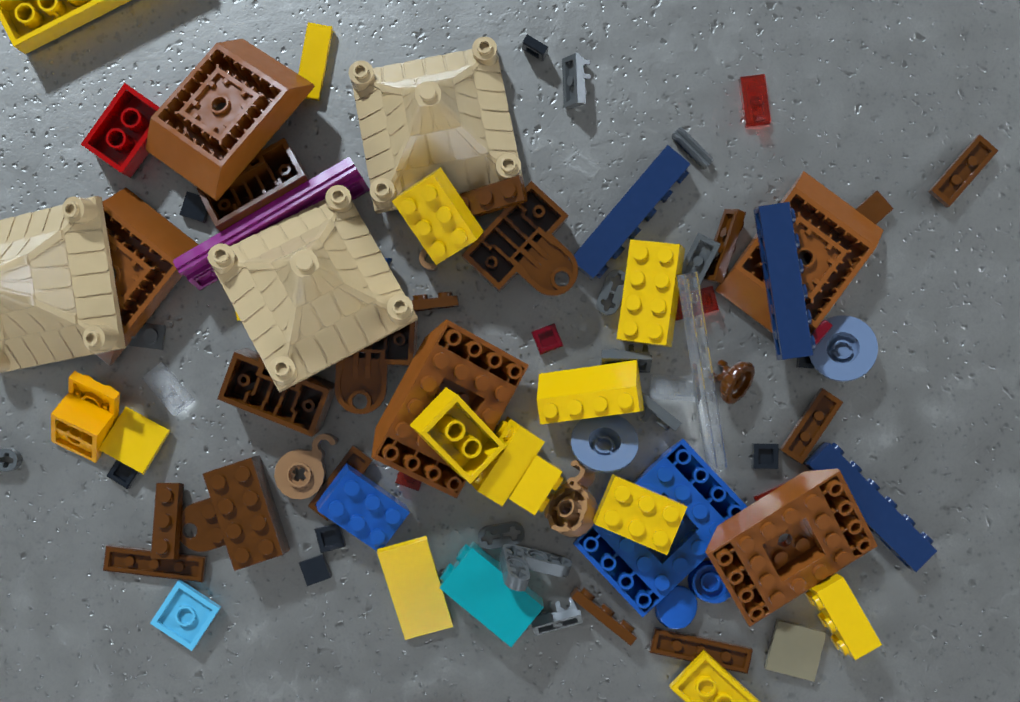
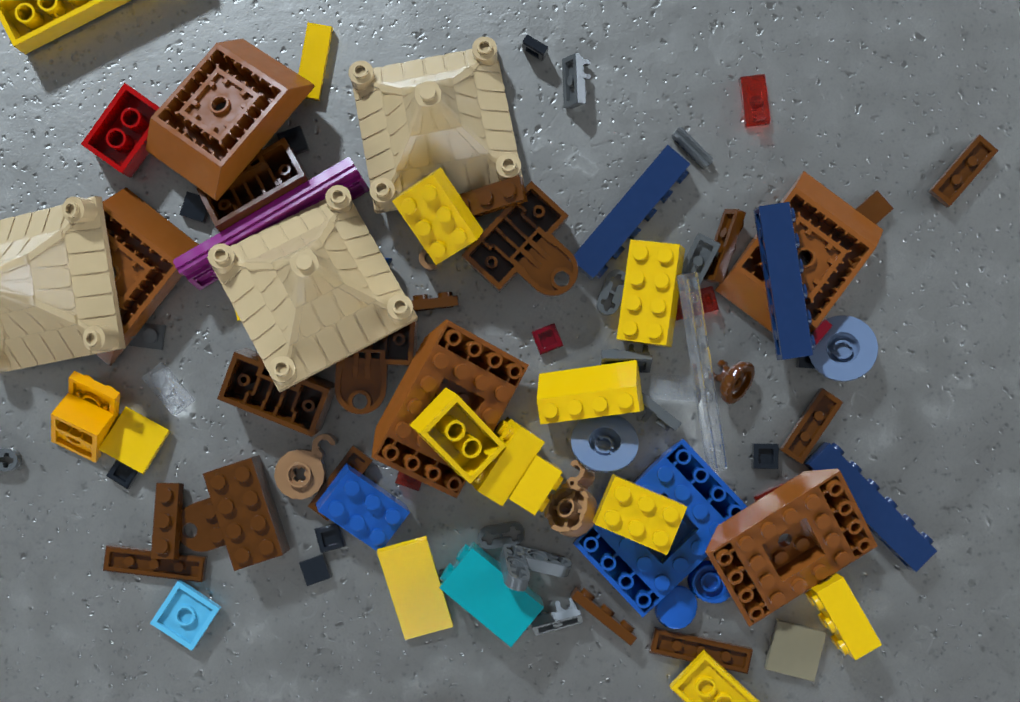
none -> black tile [277,125,310,155]

